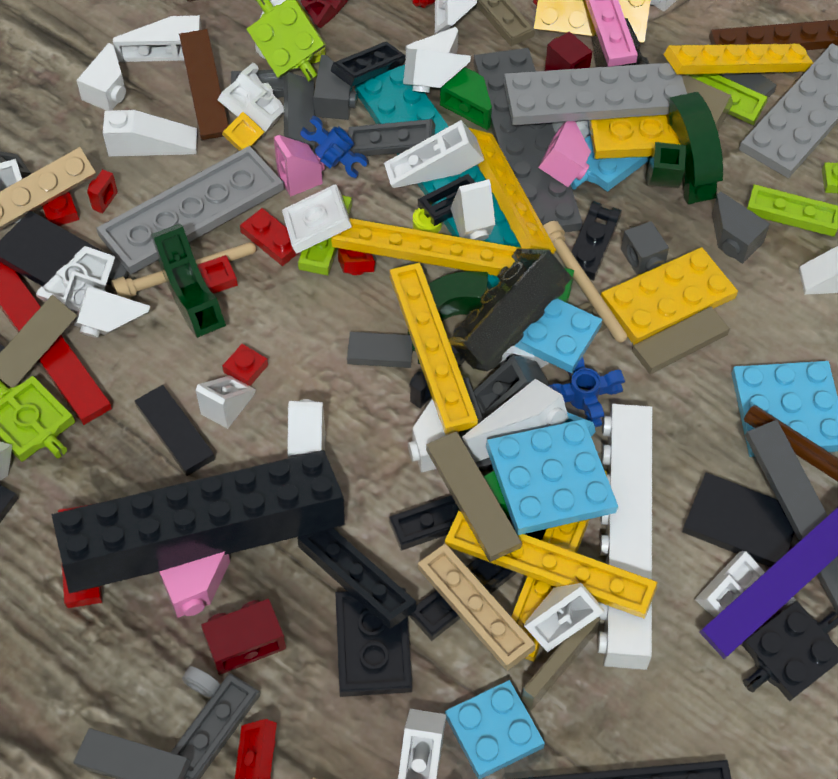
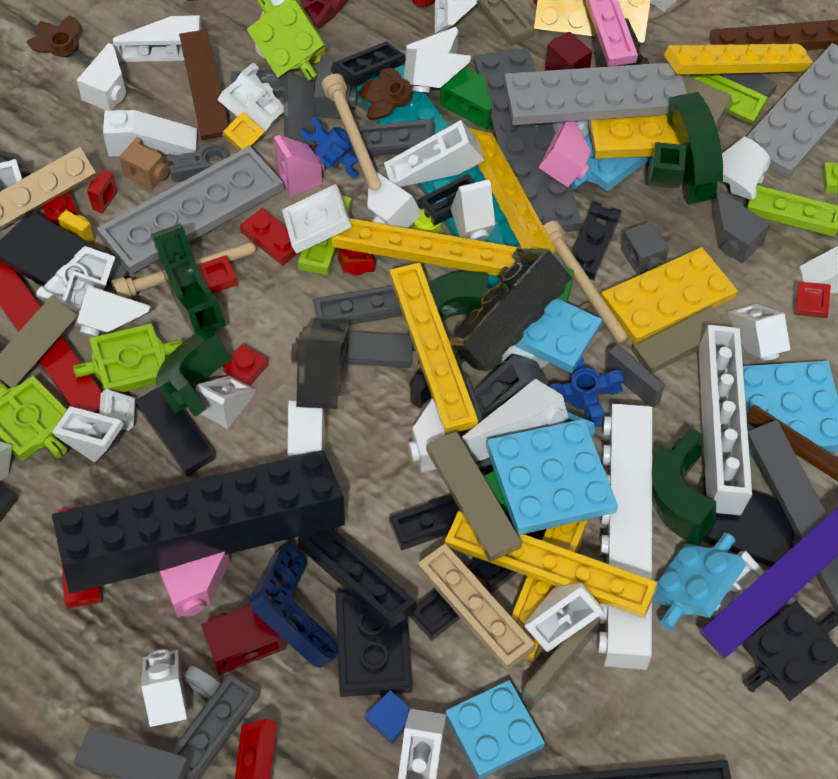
none -> reddish brown plate [26,16,80,57]
none -> white slope [52,406,124,463]
none -> yellow plate [58,210,95,245]
none -> lime plate [73,323,182,393]
none -> white tile [99,389,136,431]
none -> medium nougat brick [119,137,169,190]
none -> white slope [141,649,187,727]
none -> dark green arch [156,325,232,417]
none -> dark grey piece [167,145,227,182]
none -> dark blue beam [249,545,339,668]
none -> clear smoke wedge [291,318,349,409]
none -> dark grey tile [313,285,403,330]
none -> tan piece [321,74,381,191]
none -> reddish brown plate [359,68,413,119]
none -> blue tile [365,690,411,744]
none -> white slope [367,172,422,228]
none -> dark grey tile [605,345,665,409]
none -> dark green arch [652,428,716,546]
none -> medium azure plate [653,532,746,631]
none -> white brick [698,325,752,515]
none -> white slope [722,136,771,200]
none -> white slope [728,304,791,360]
none -> red plate [795,282,831,318]

